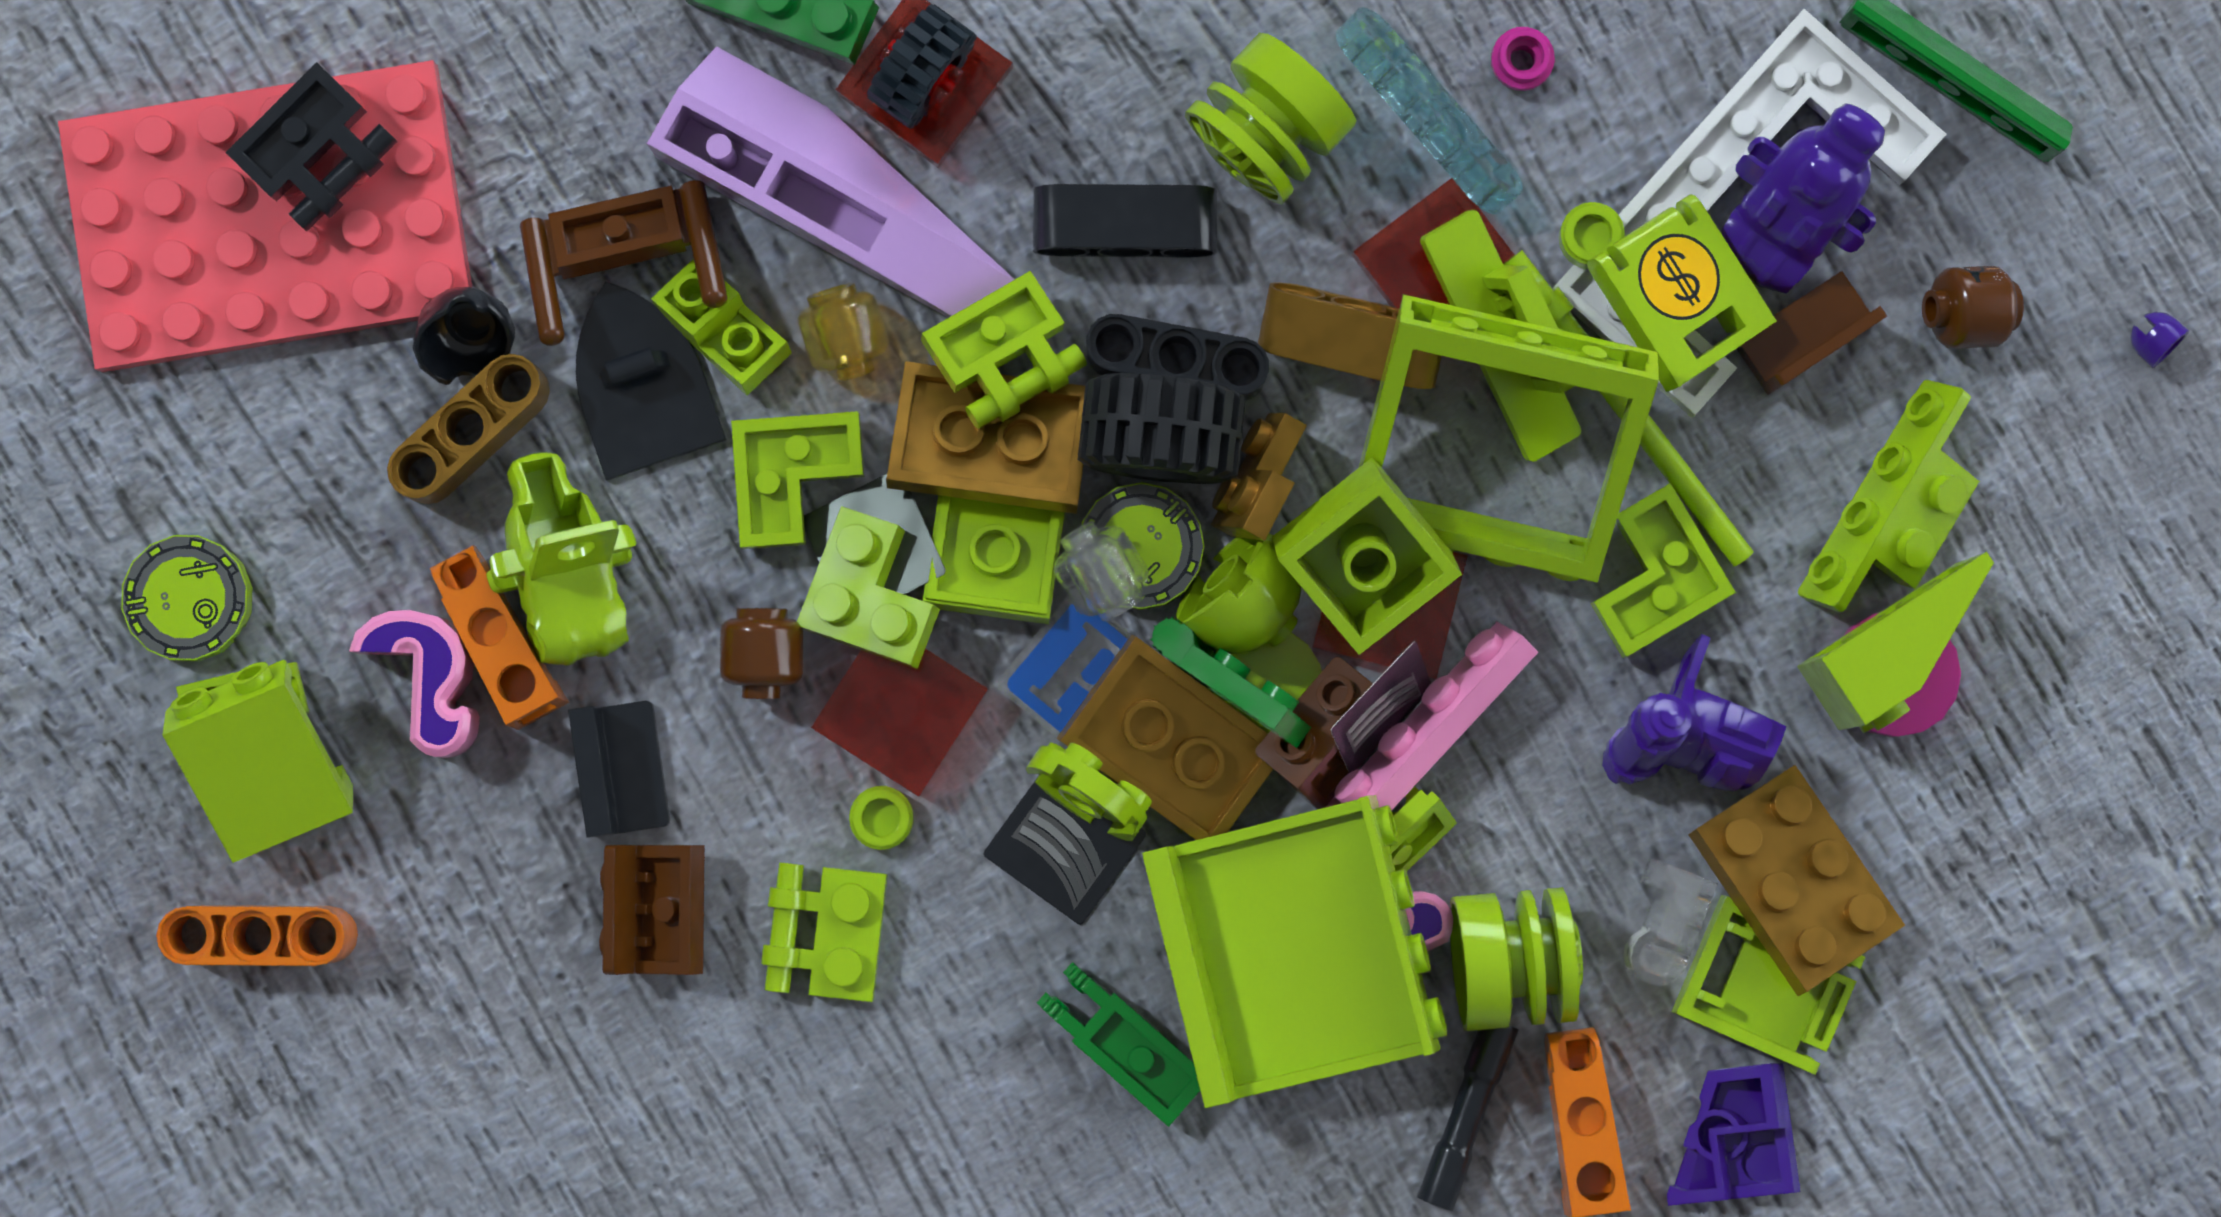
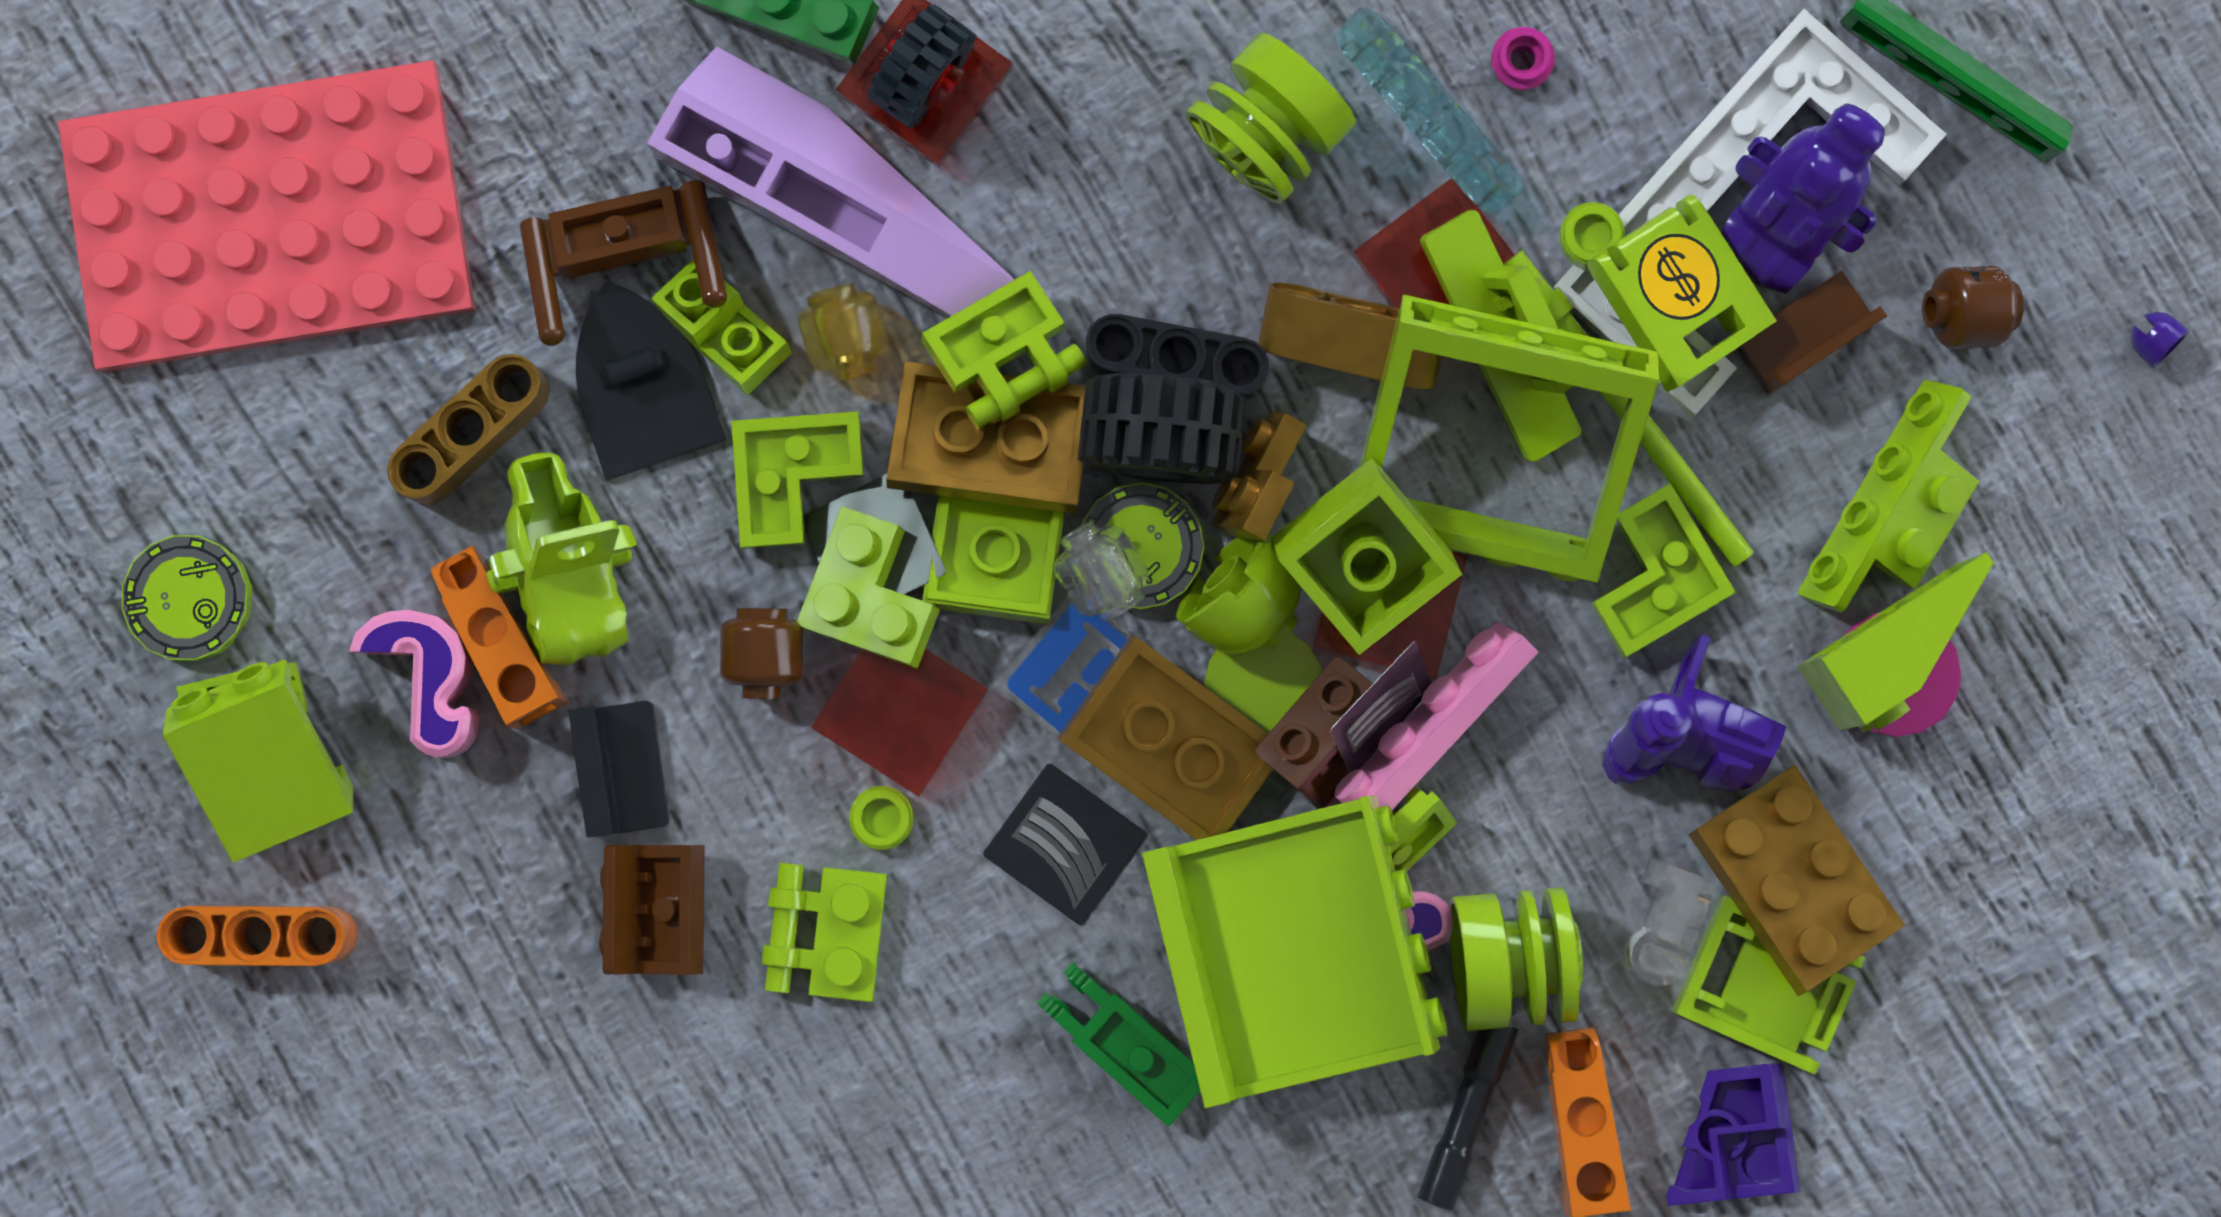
black plate [225,62,398,231] -> none
black hair [413,287,515,385] -> none
lime plate [1026,742,1152,841] -> none
black beam [1033,184,1217,258] -> none
green hinge [1150,617,1312,748] -> none

